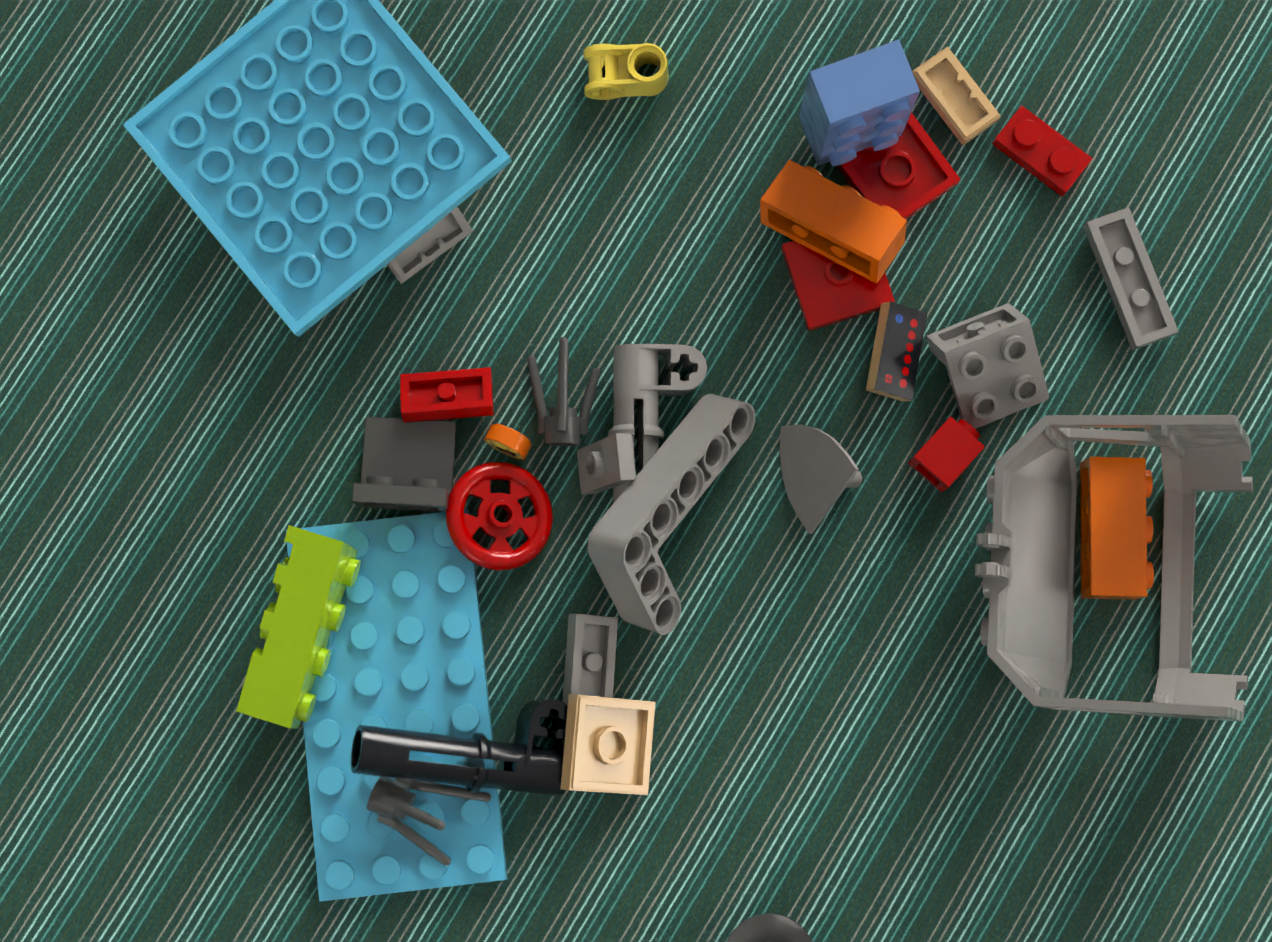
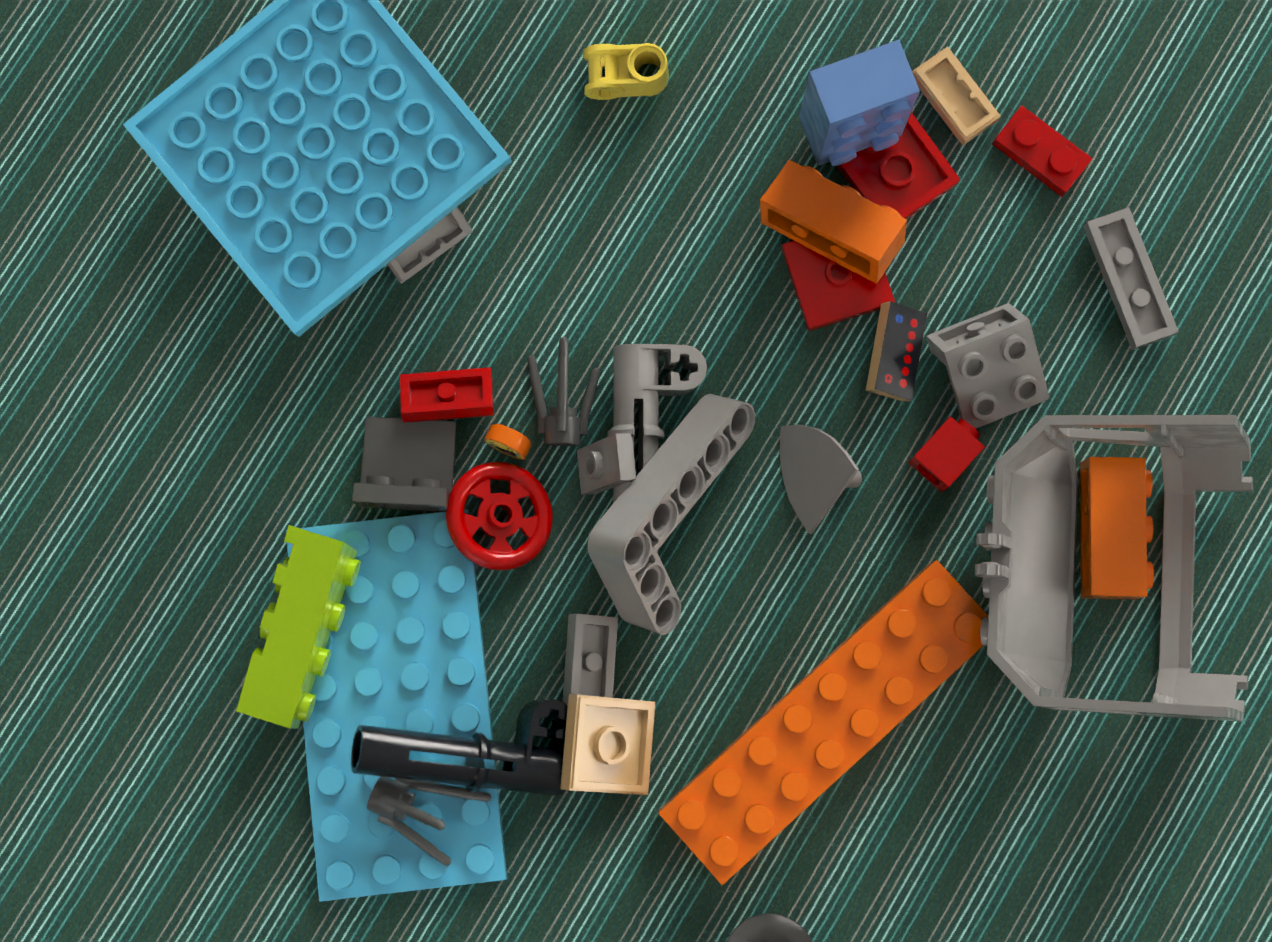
none -> orange brick [658,560,988,885]

